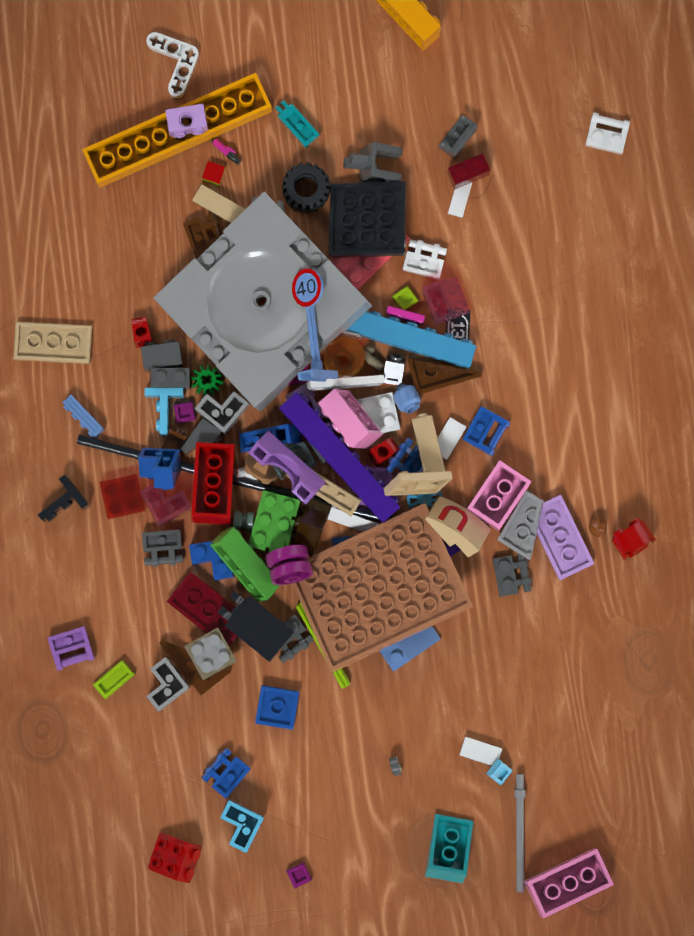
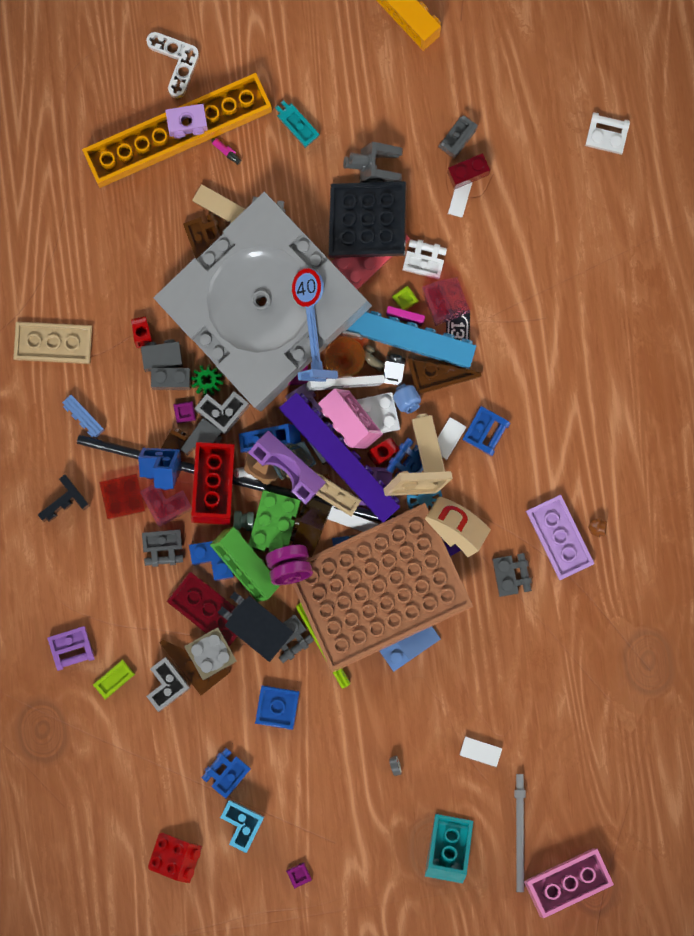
medium azure bracket [145,388,184,436] -> none
red tile [202,161,226,186] -> none
black tyre [282,162,330,213] -> none
bright pink brick [467,460,532,531] -> none
medium azure tile [486,758,513,785] -> none
light grey wing [497,490,544,560] -> none
red brick [611,518,656,561] -> none

